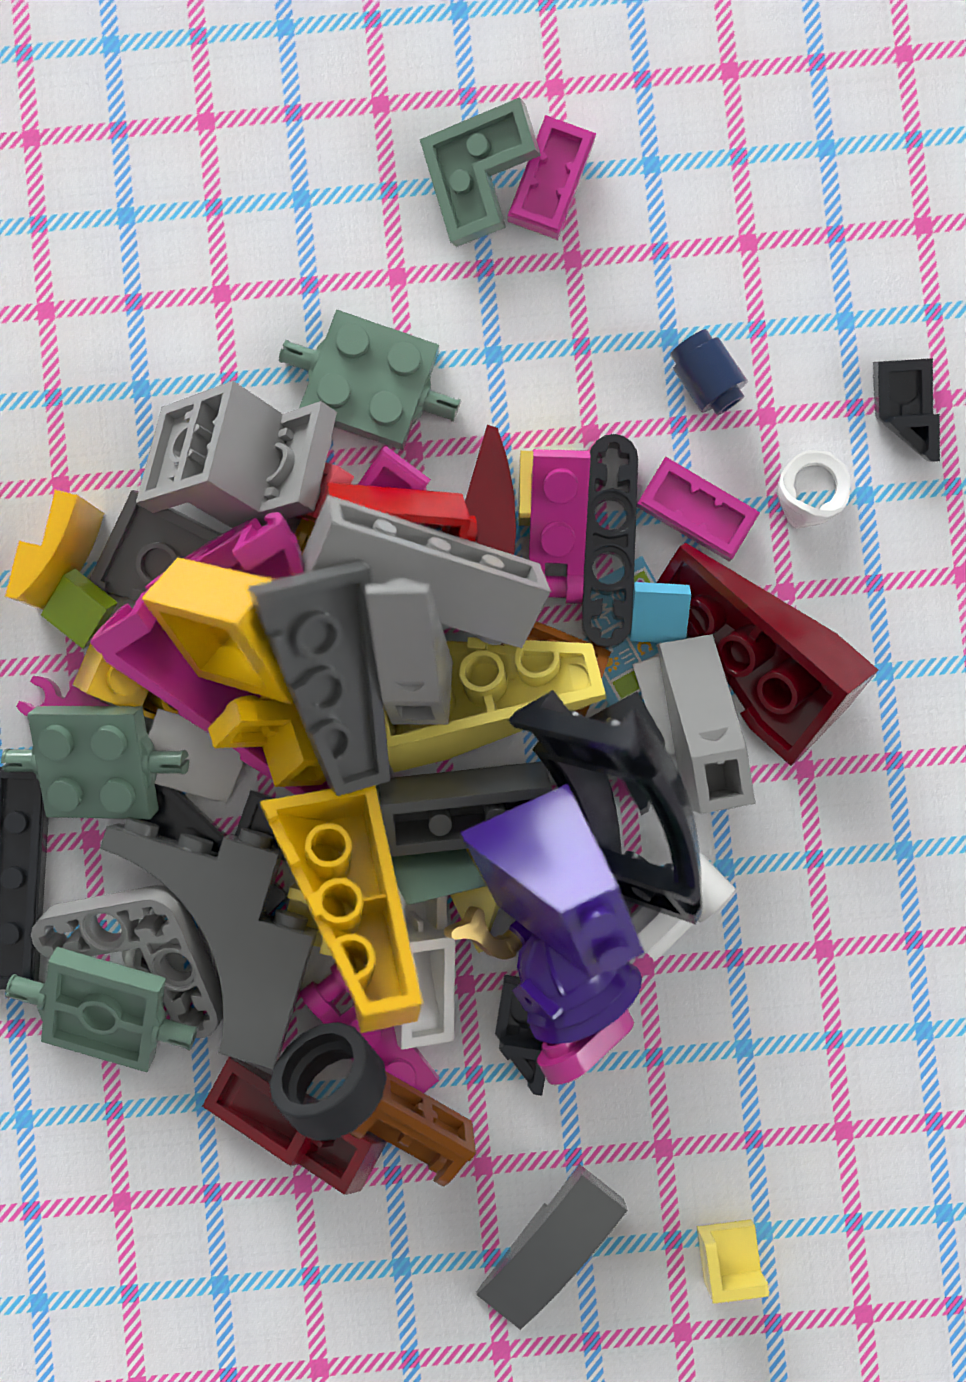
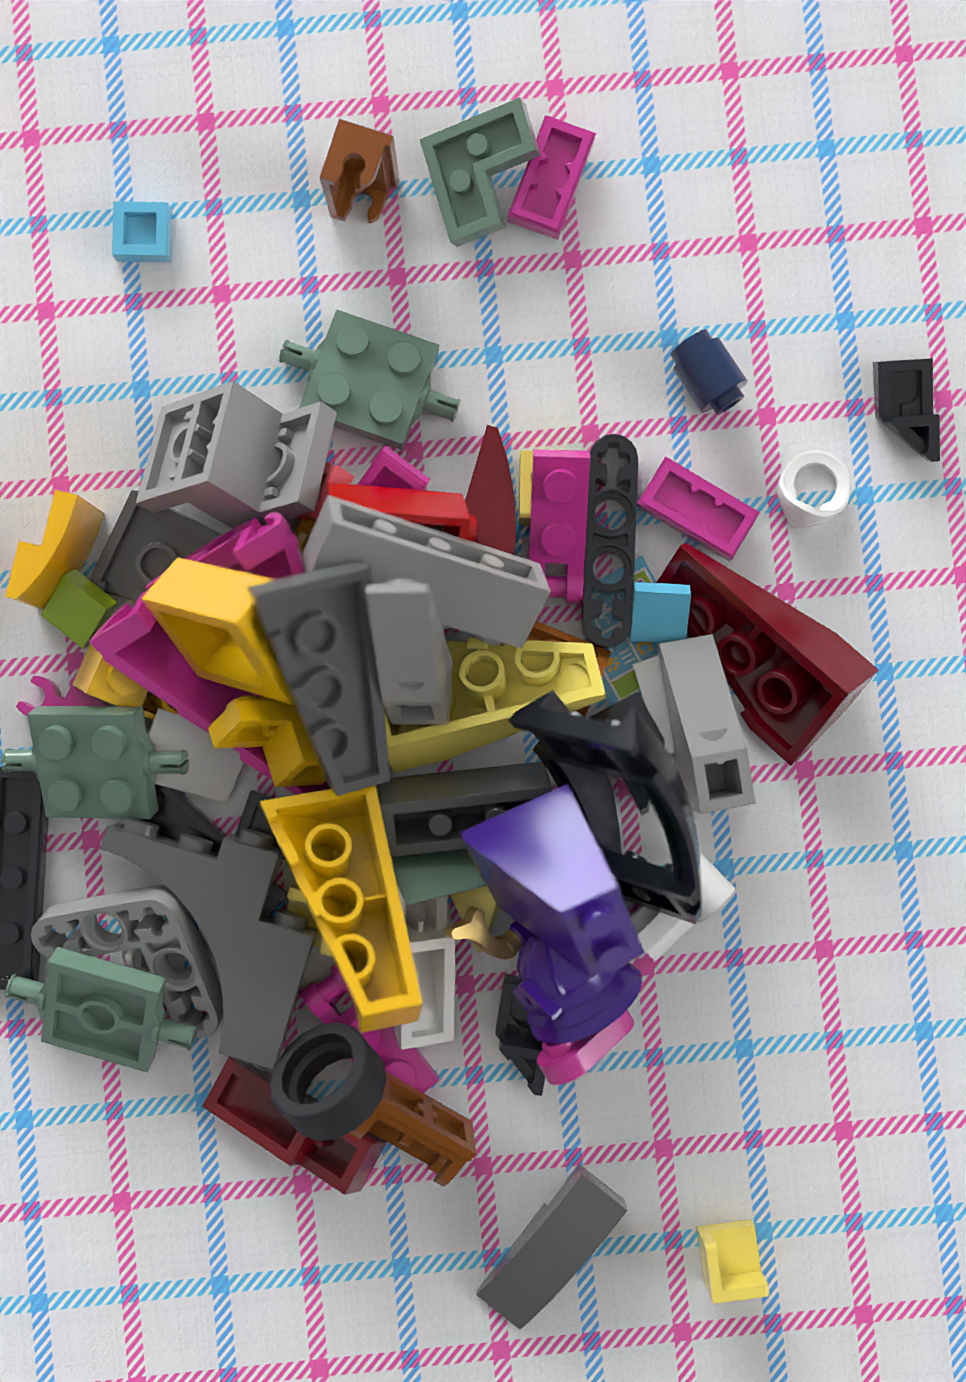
none -> medium azure tile [112,201,172,262]
none -> dark orange hinge [319,119,400,223]

